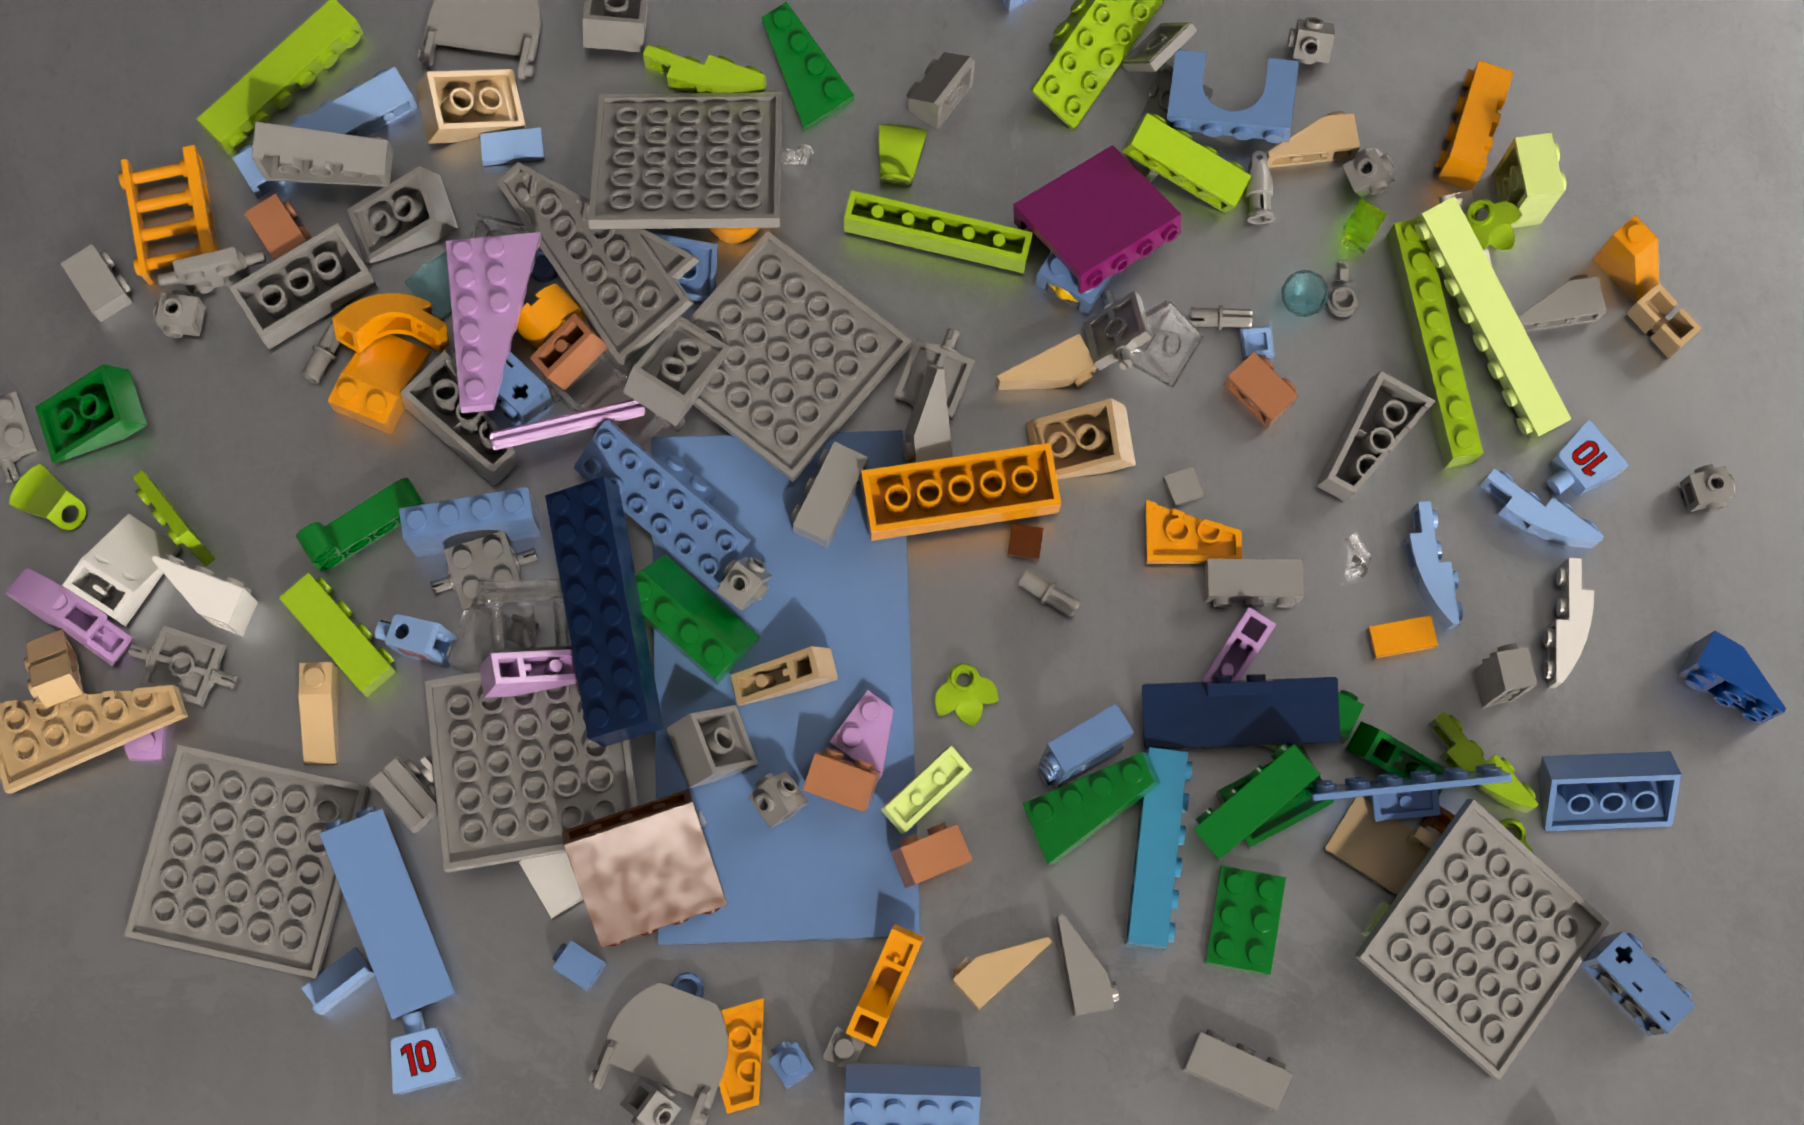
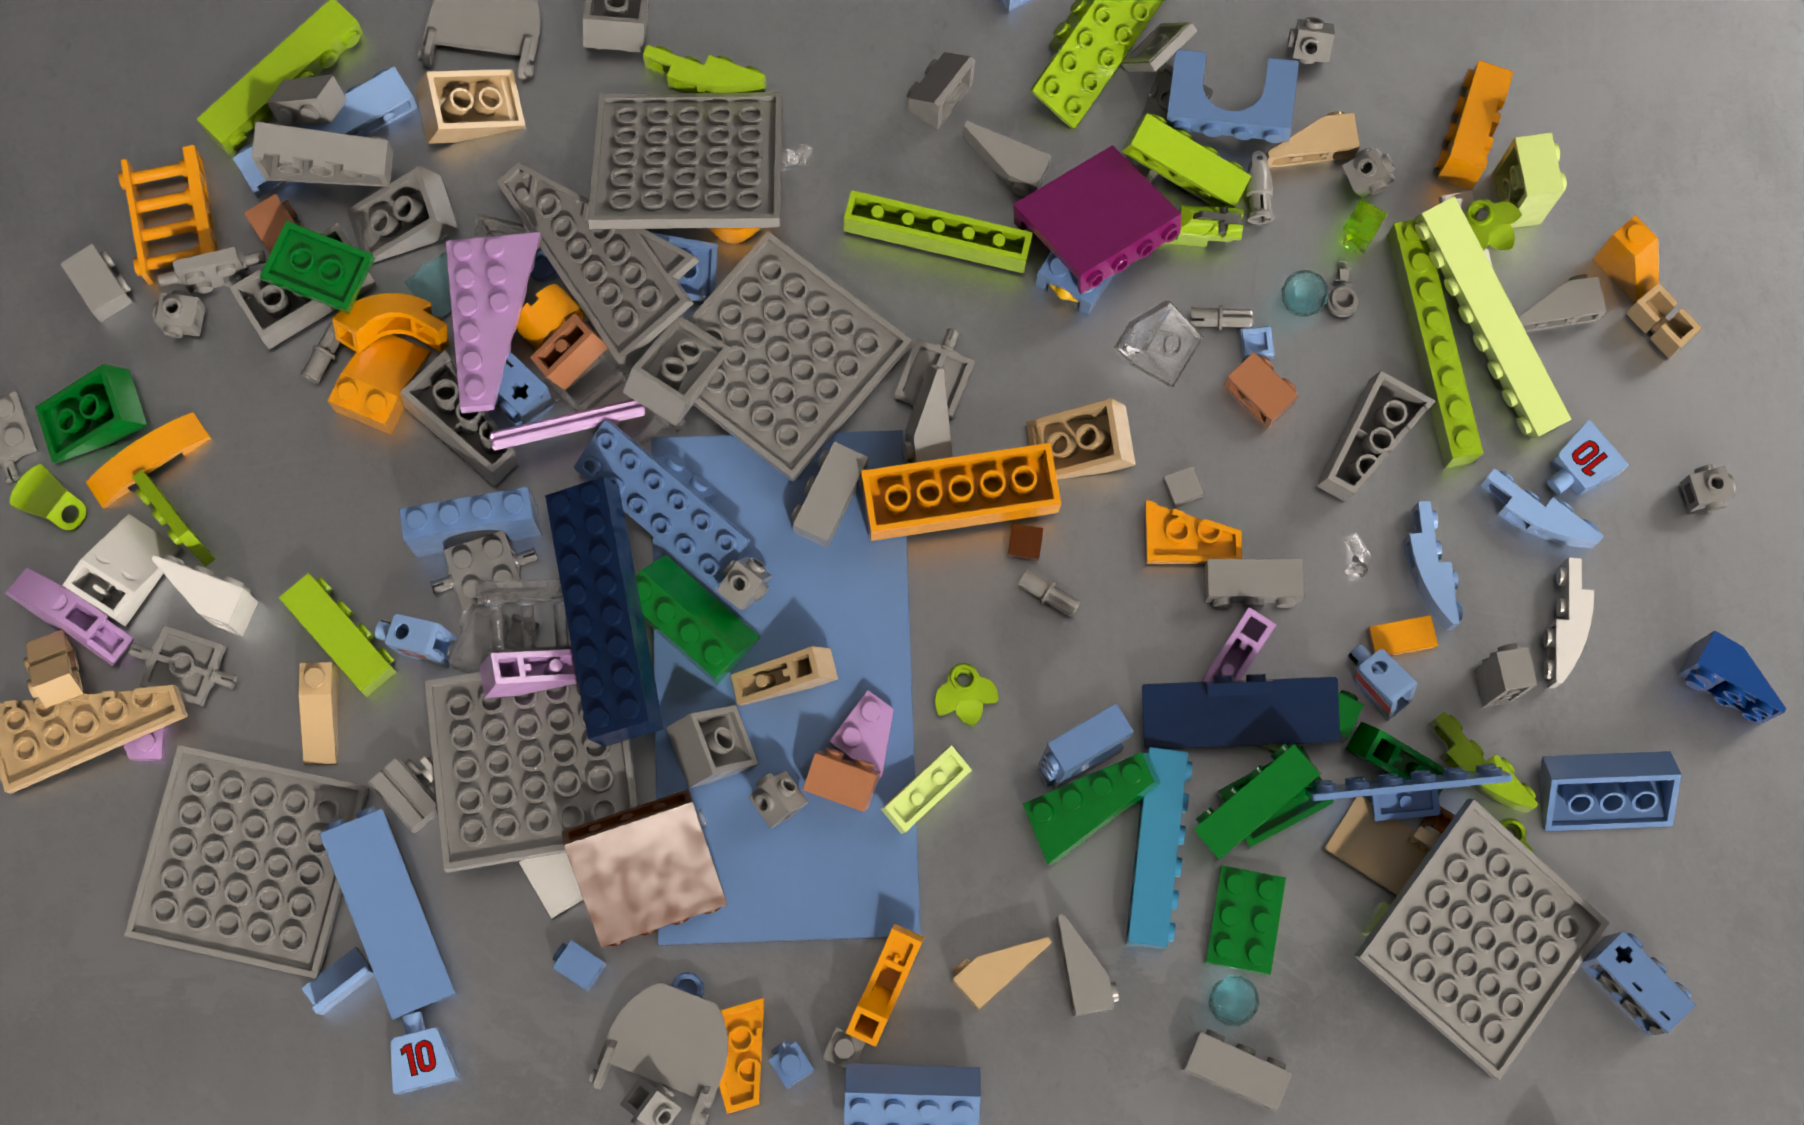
green beam [296,478,425,572] -> none
light blue tile [480,127,545,166] -> none
green wing [761,1,854,131] -> none
lime piece [879,124,928,186] -> none
nougat brick [890,822,972,888] -> none
tan slope [995,334,1097,390] -> none
light grey plate [1083,290,1152,371] -> none
none -> light orange slope [85,412,211,509]
none -> green plate [260,221,375,314]
none -> light grey brick [267,75,347,127]
none -> light grey slope [963,120,1051,197]
none -> lime plate [1164,205,1244,247]
none -> clear light blue hair [1208,976,1260,1027]
none -> light blue torso [1348,644,1417,721]

